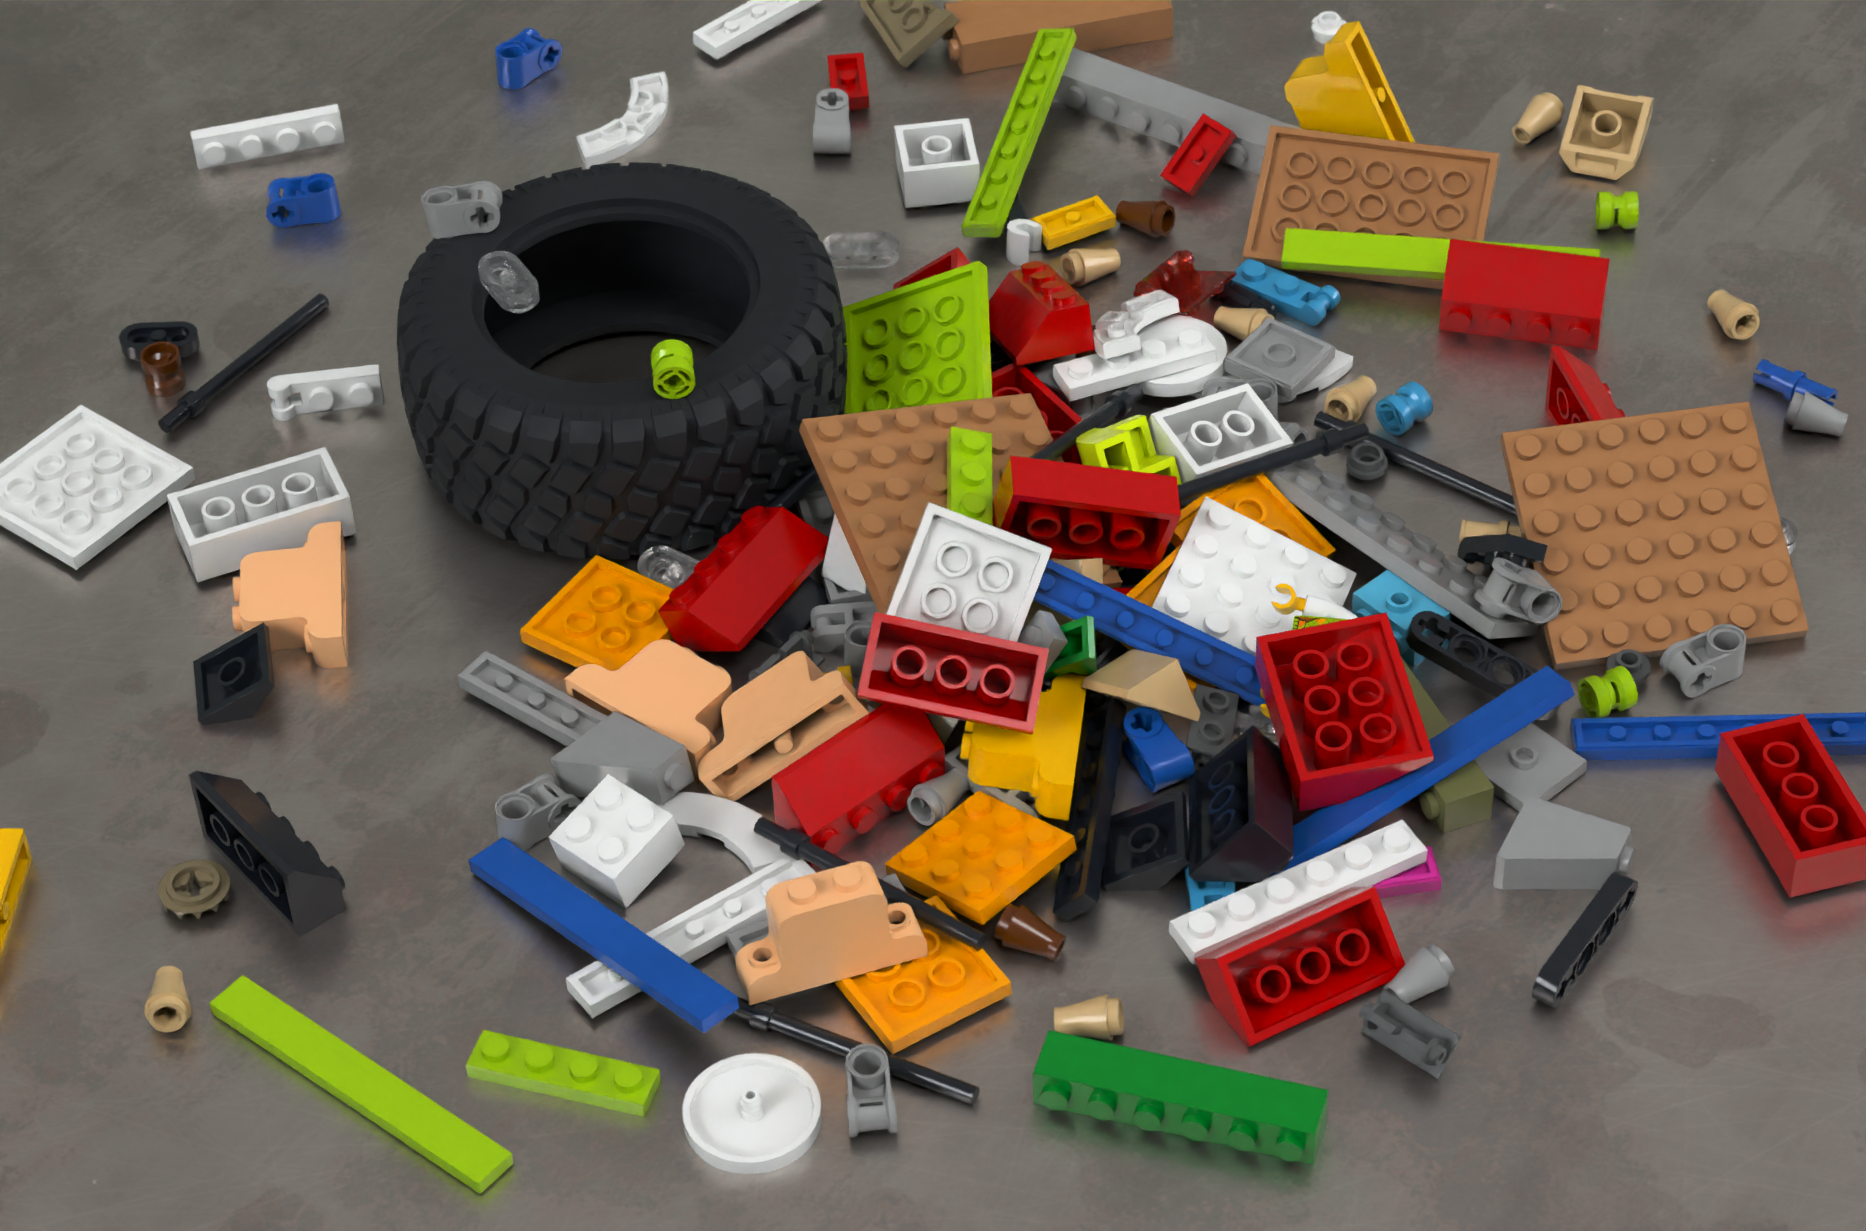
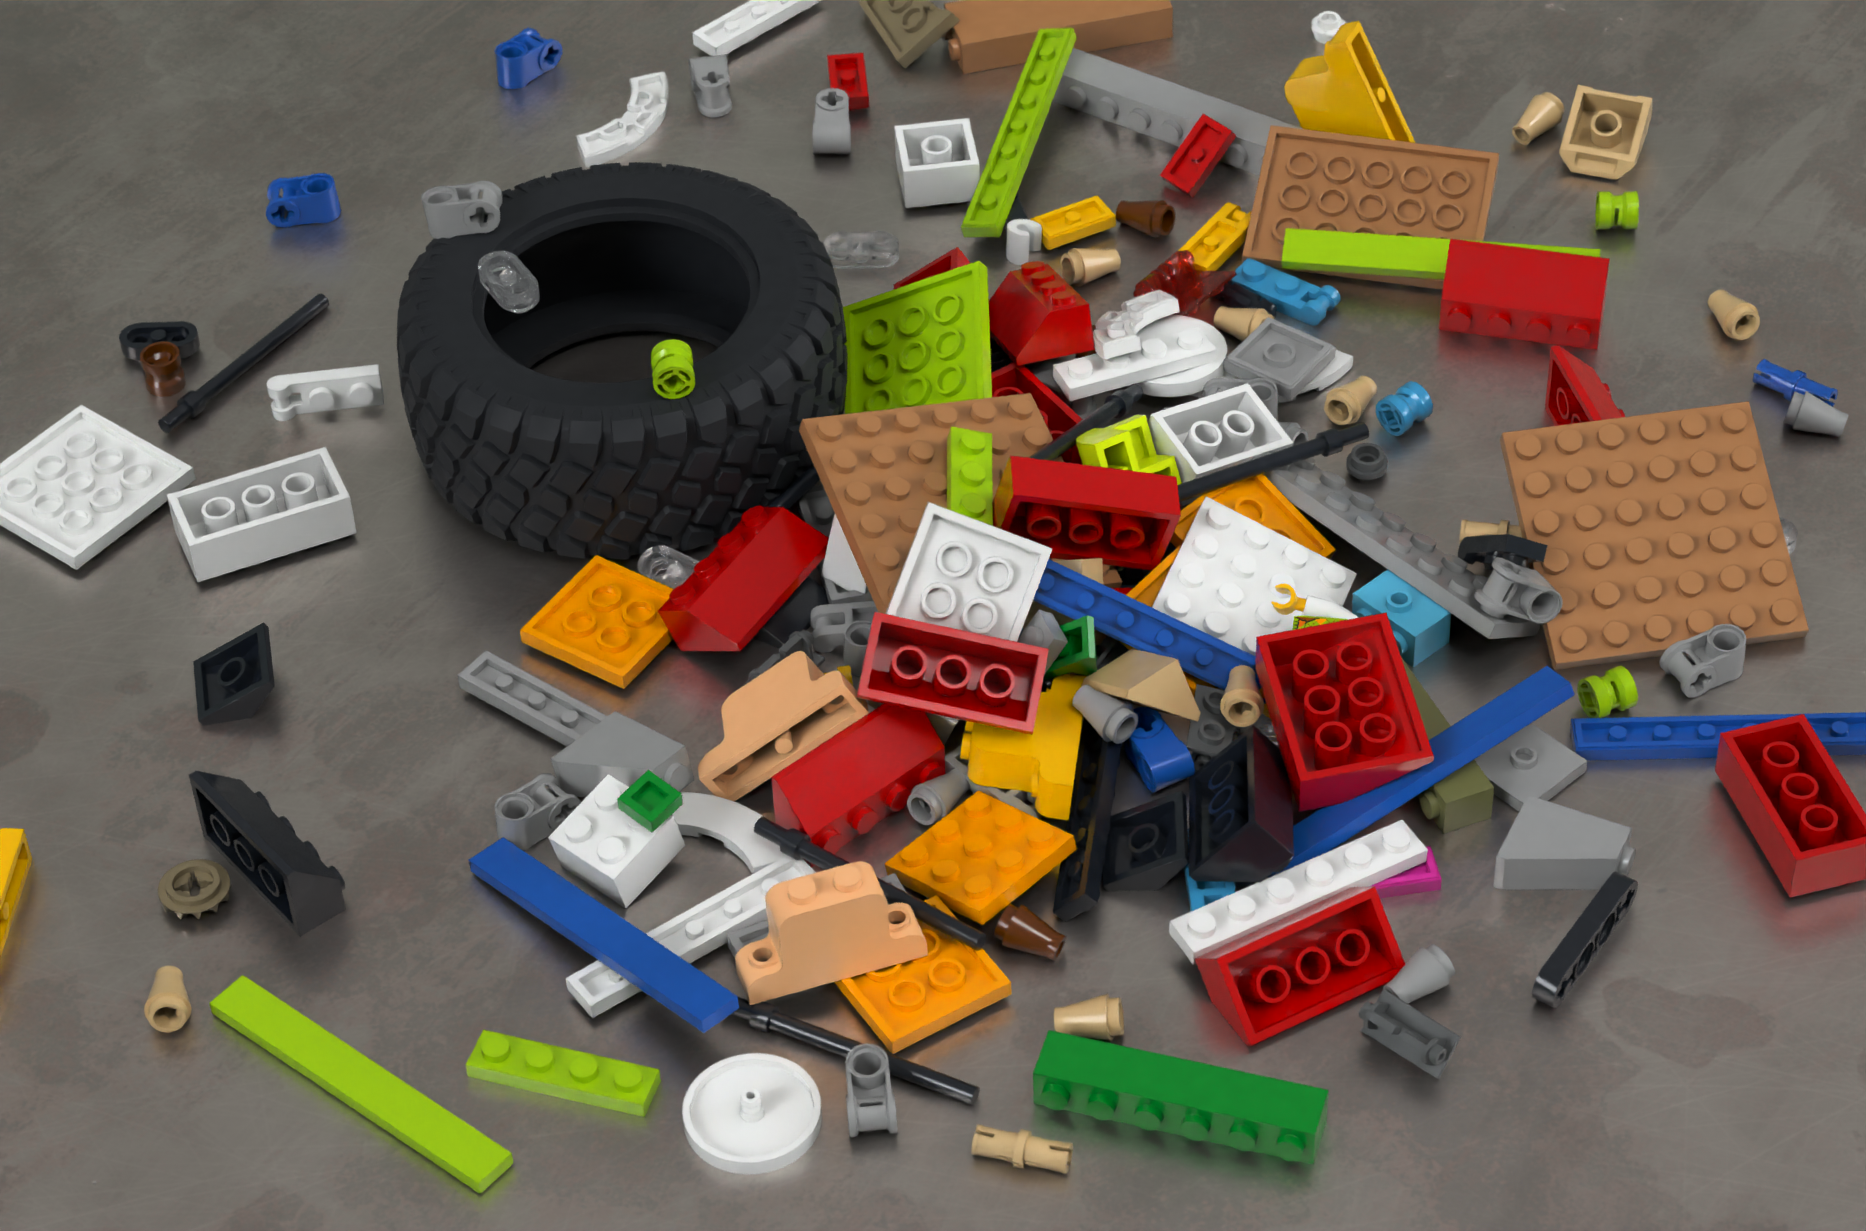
white plate [190,104,345,169] -> none
light nougat brick [232,521,348,669] -> none
light nougat brick [565,639,732,785] -> none
black bar [1314,411,1517,516] -> none
black beam [1405,611,1561,721] -> none
dark grey plate [1606,649,1651,688] -> none
none -> green plate [617,770,683,833]
none -> light grey piece [689,54,732,117]
none -> tan pin [972,1124,1073,1174]
none -> light grey cone [1072,685,1138,744]
none -> yellow plate [1174,202,1252,280]
none -> tan cone [1220,665,1264,727]

